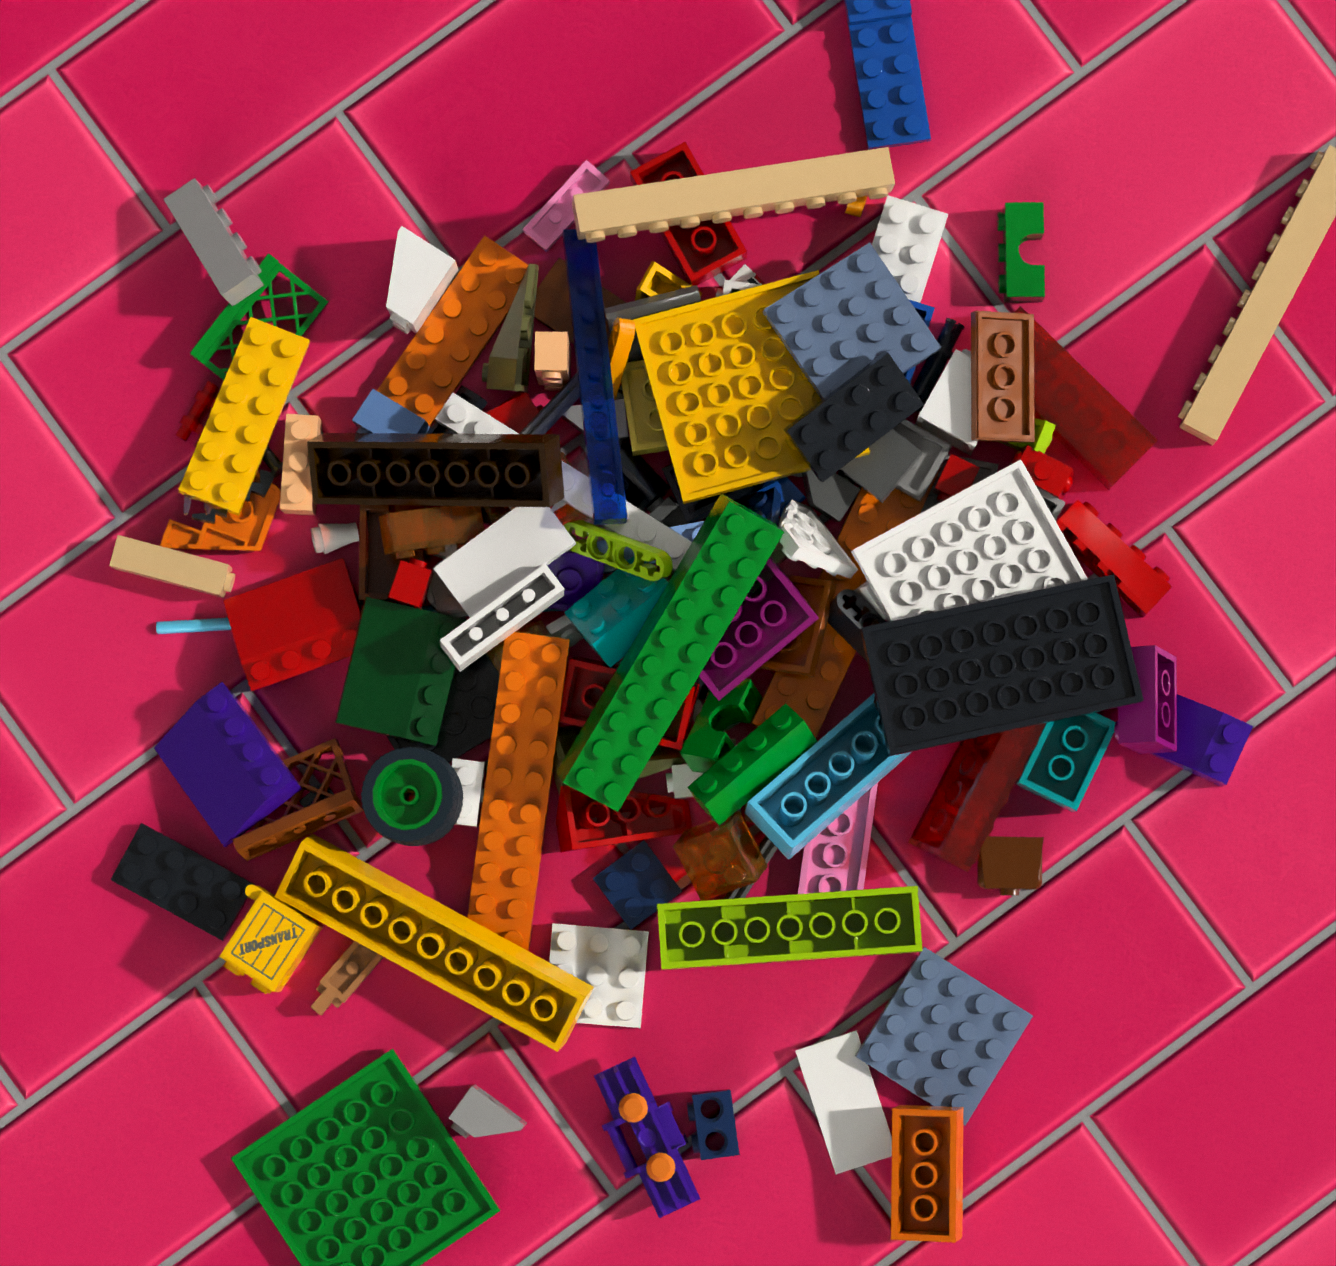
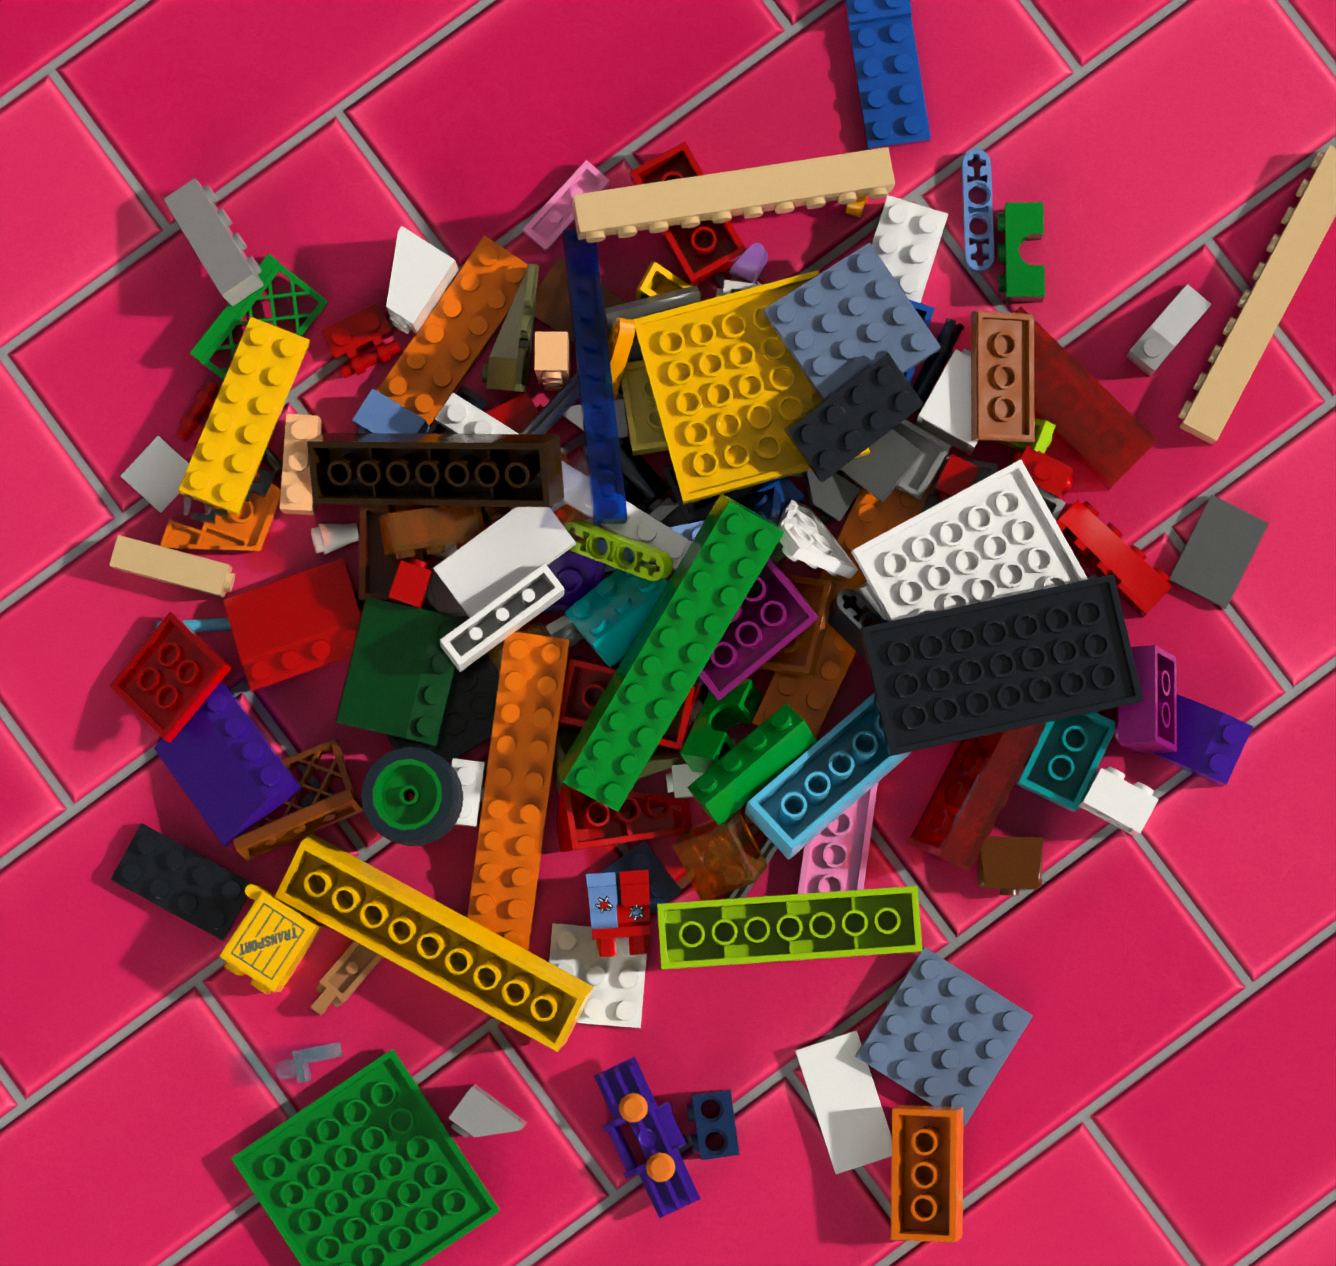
none -> red plate [109,612,232,743]
none -> white sticker [121,436,189,513]
none -> clear light blue piece [275,1042,343,1084]
none -> red plate [321,303,402,378]
none -> red hips [586,870,651,958]
none -> medium lavender helmet [728,243,769,284]
none -> medium blue beam [961,149,994,274]
none -> white brick [1079,766,1159,836]
none -> light grey slope [1126,284,1212,377]
none -> dark grey tile [1169,495,1269,609]

